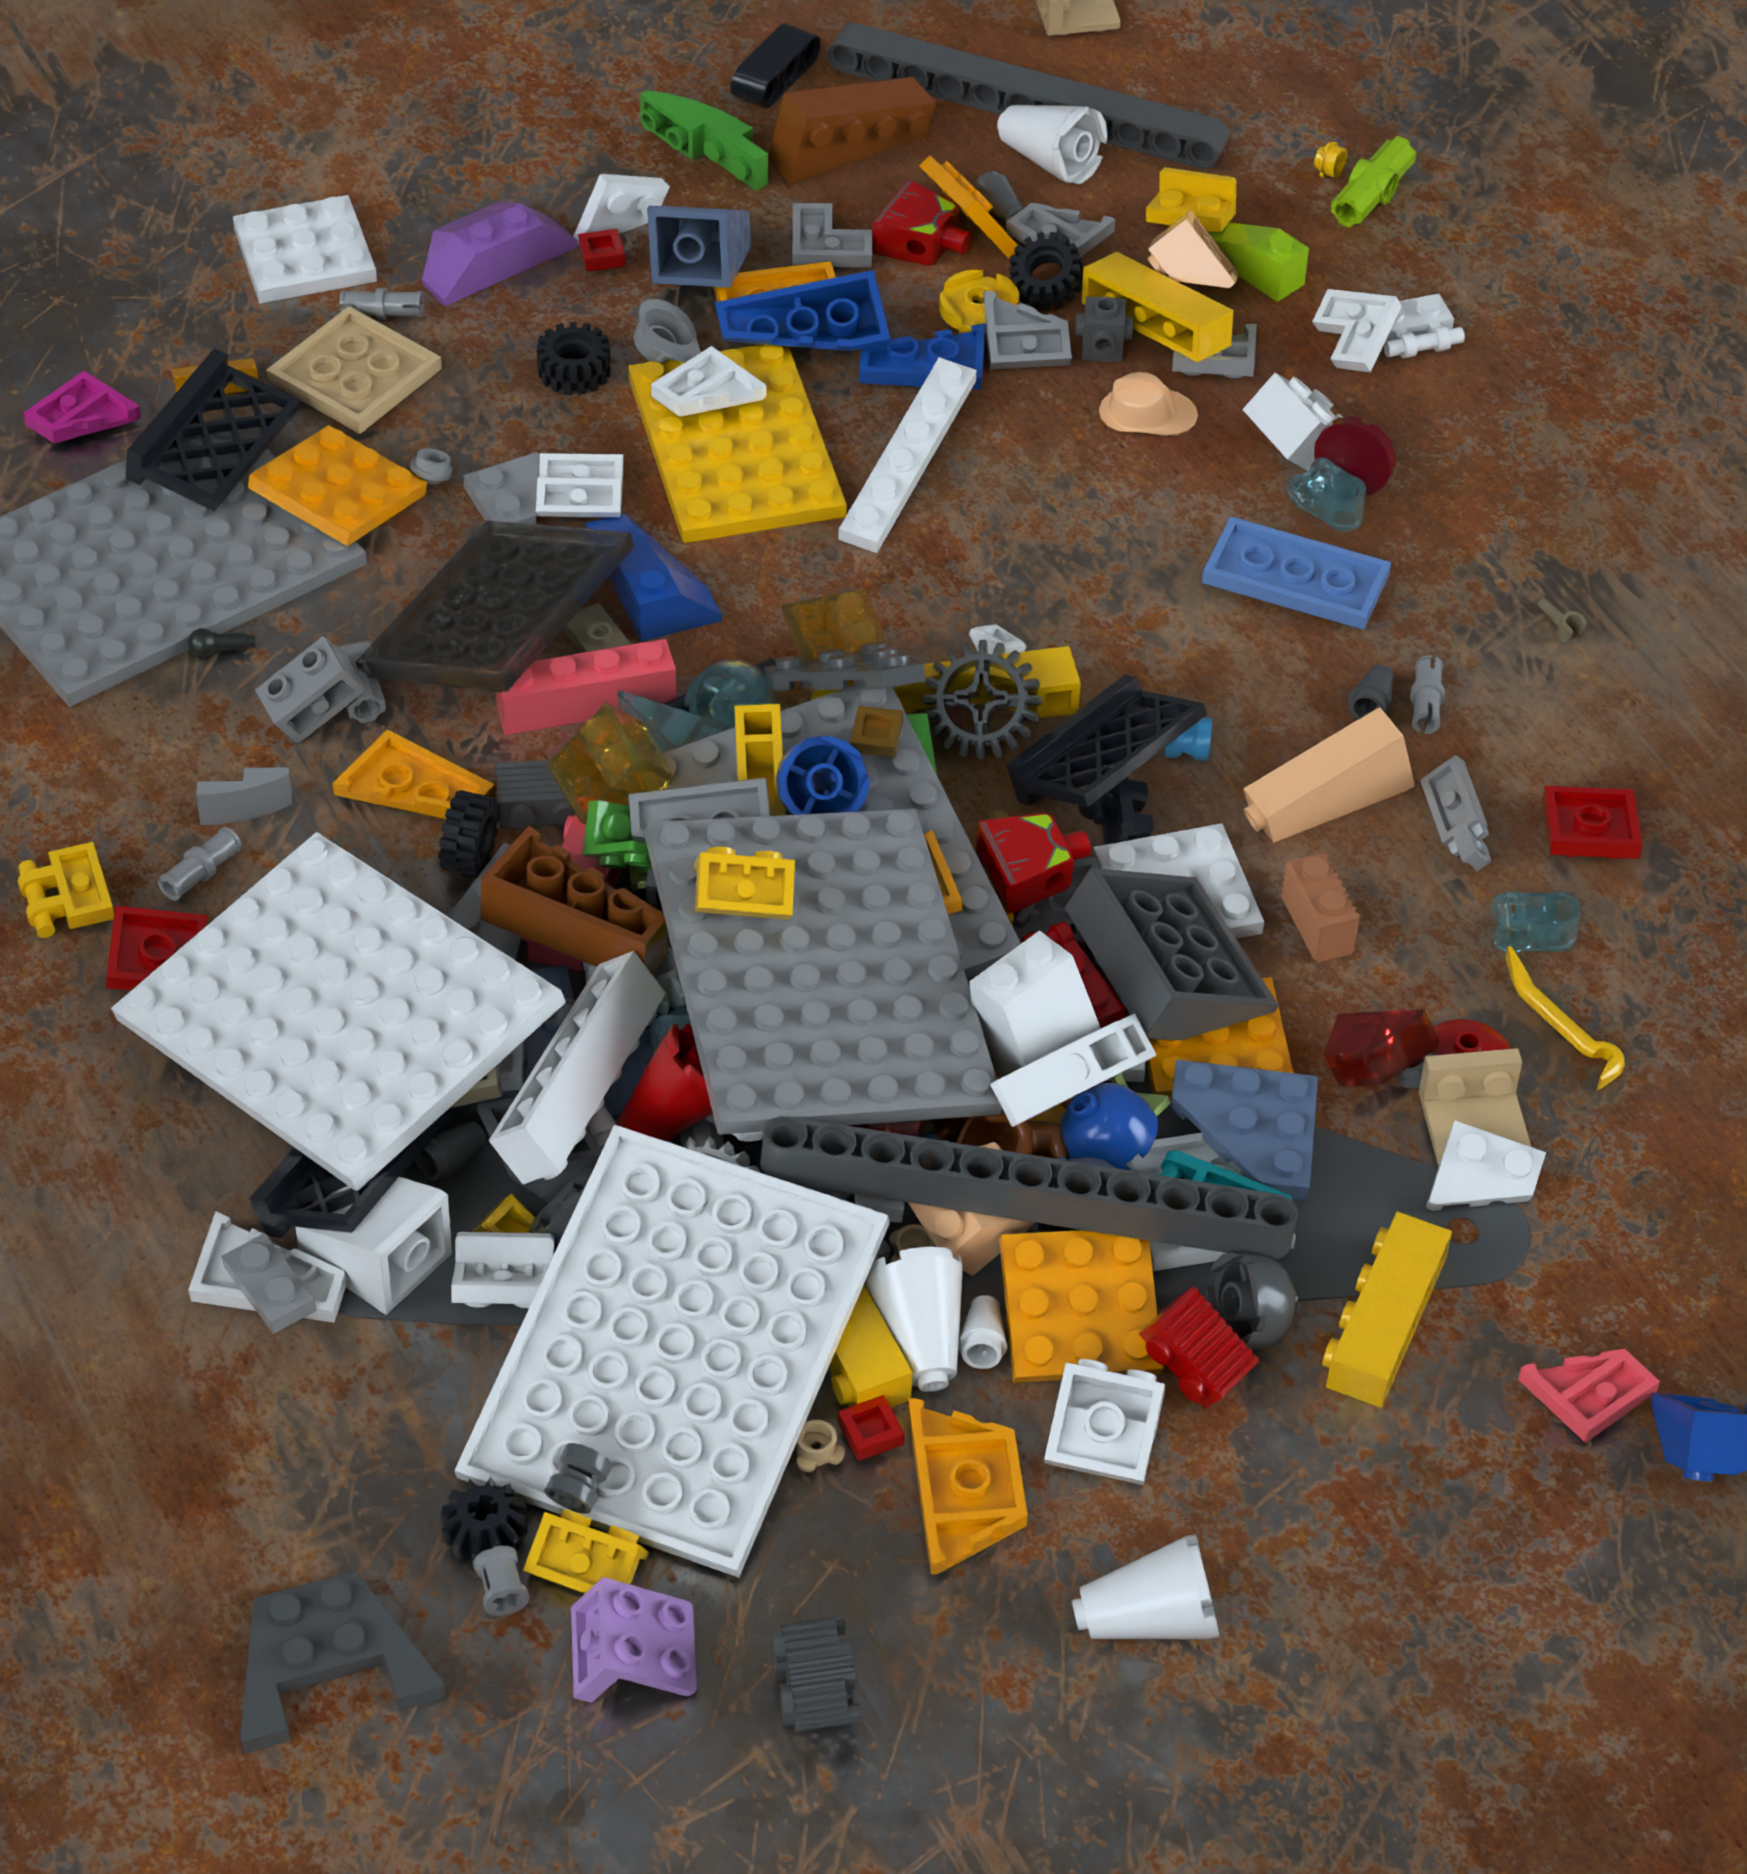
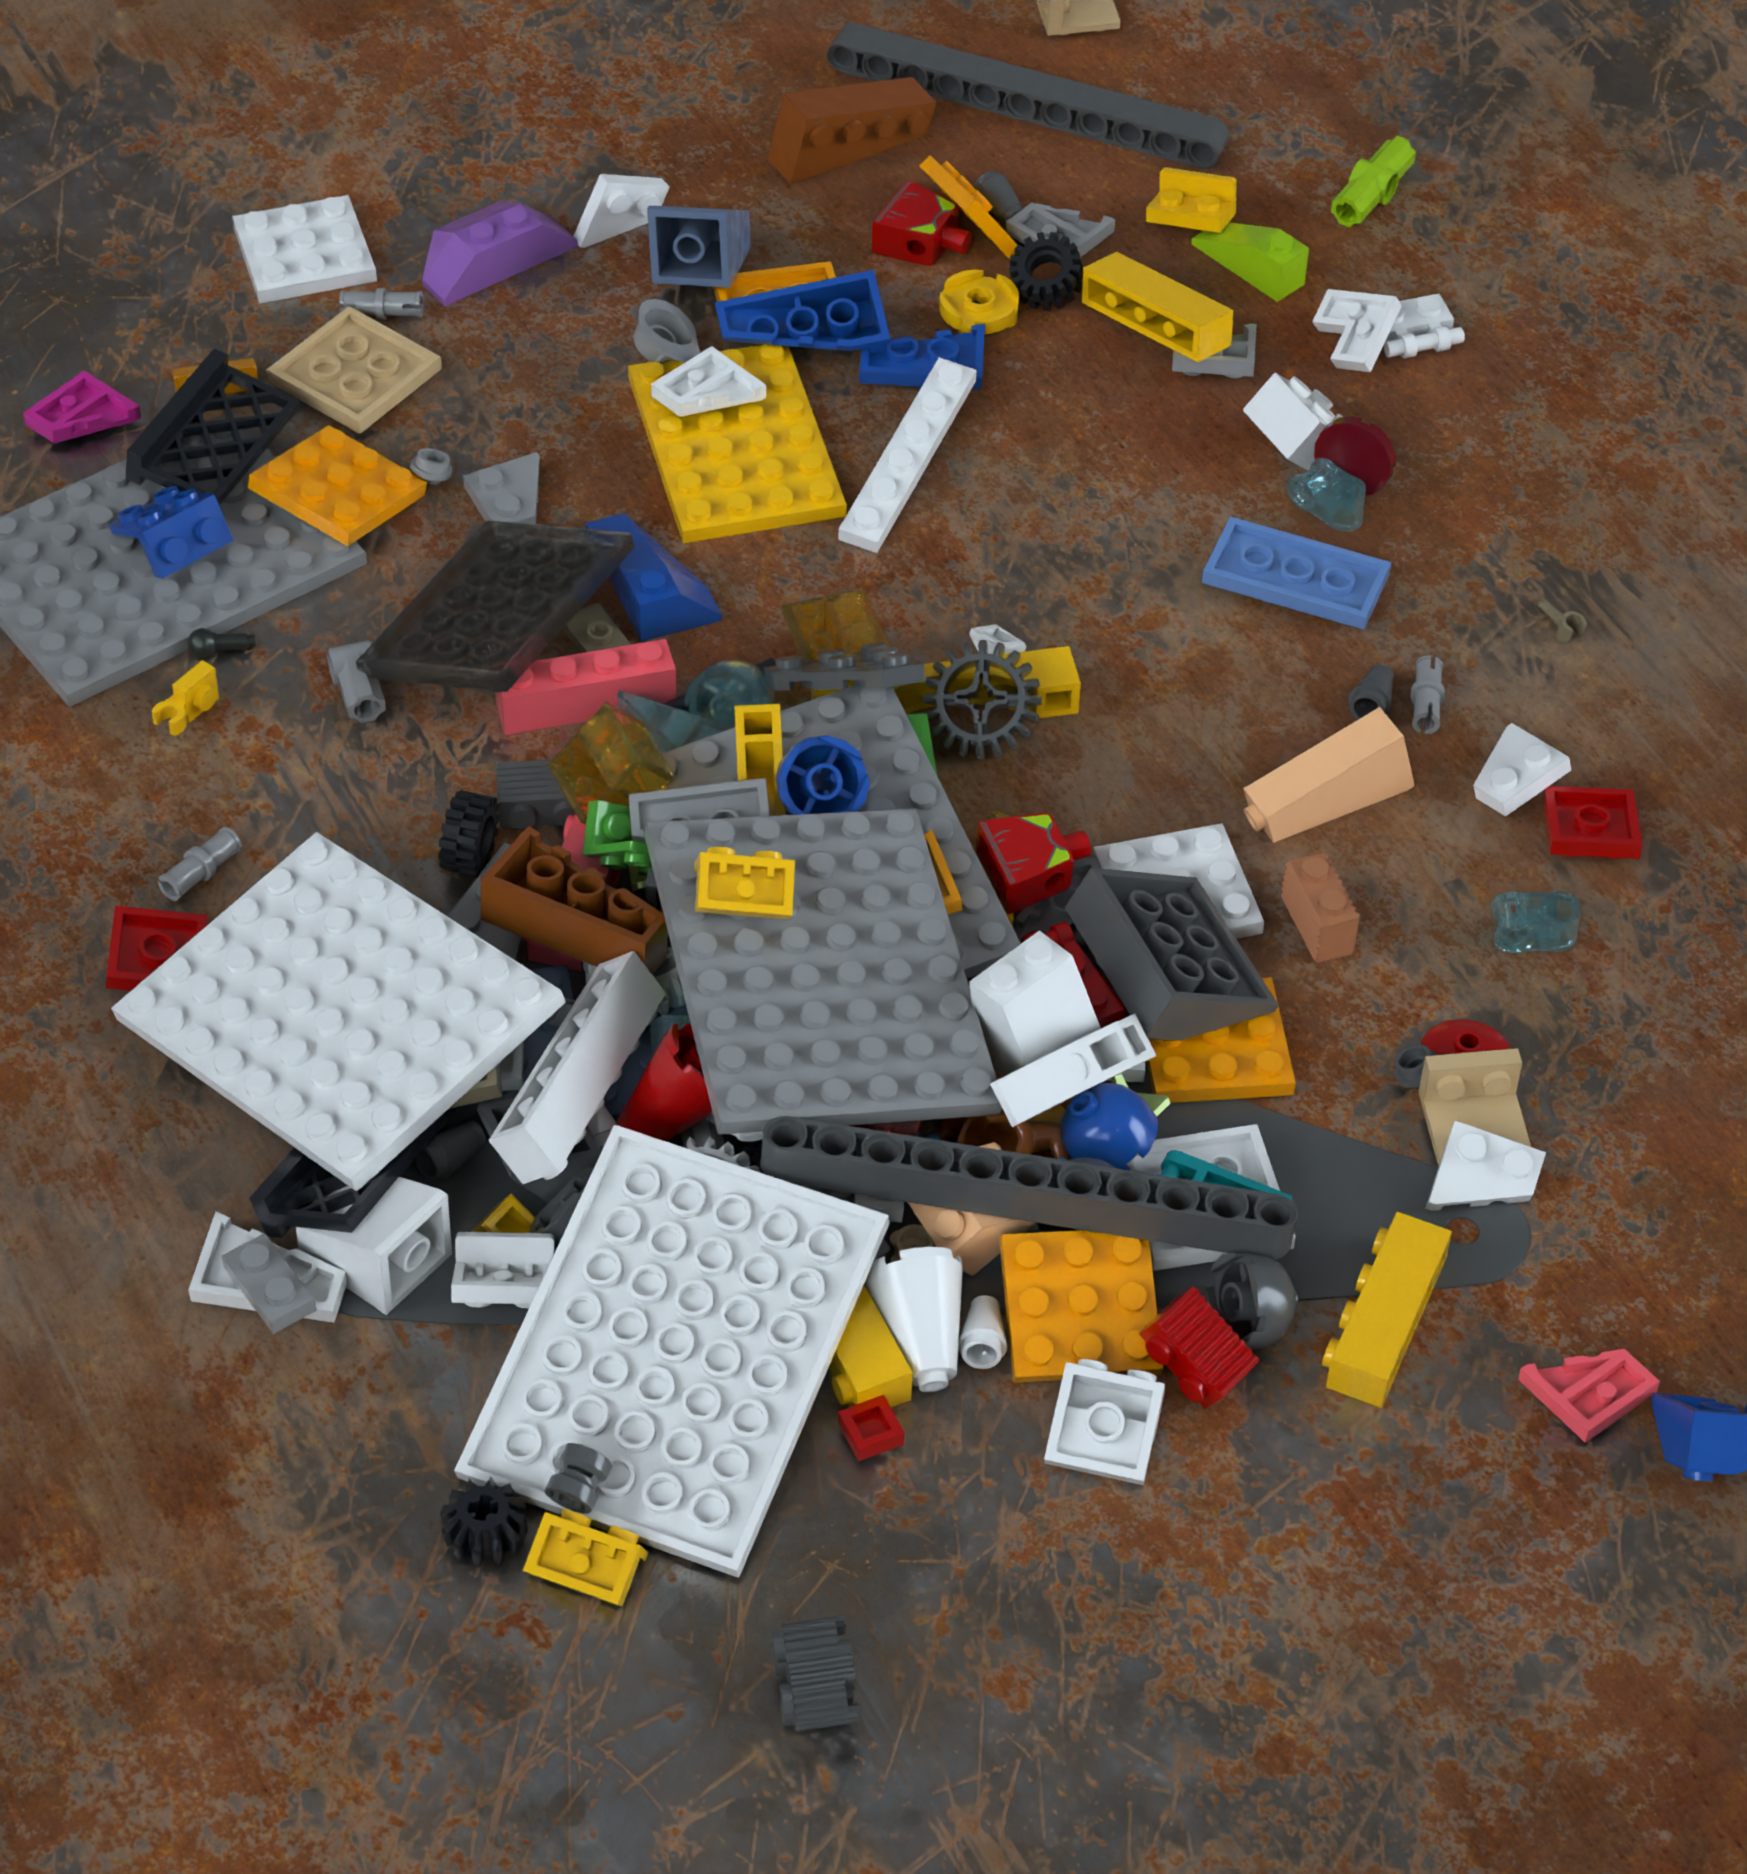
yellow plate [17,842,114,938] -> none
light grey slope [196,767,293,825] -> none
dark grey wing [240,1571,446,1754] -> none
light grey brick [255,636,366,744] -> none
light orange wing [333,729,495,819] -> none
light grey bush [473,1546,530,1616] -> none
white slope [536,453,624,518] -> none
black tyre [537,322,611,395] -> none
lavender bracket [571,1577,697,1703] -> none
red plate [578,229,625,272] -> none
bright green slope [640,90,768,191] -> none
black beam [730,23,821,108] -> none
light grey plate [792,203,872,268] -> none
tan plate [794,1420,845,1472] -> none
pearl gold plate [850,706,904,758] -> none
light orange wing [908,1398,1028,1575] -> none
light grey wing [982,291,1072,369] -> none
white cone [997,105,1107,184] -> none
black fence [1006,675,1207,807] -> none
white cone [1072,1534,1220,1639] -> none
dark grey brick [1075,297,1133,363] -> none
black hips [1078,777,1154,845] -> none
light nougat piece [1099,372,1198,435] -> none
light nougat slope [1148,210,1239,288] -> none
dark azure wheel [1164,715,1212,761] -> none
sand blue plate [1171,1059,1318,1200] -> none
yellow plate [1314,141,1347,179] -> none
clear red slope [1323,1009,1440,1087] -> none
light grey hinge [1420,755,1491,871] -> none
yellow piece [1506,946,1625,1090] -> none
none -> blue bracket [109,486,234,579]
none -> yellow plate [151,660,219,736]
none -> white wing [1473,723,1571,817]

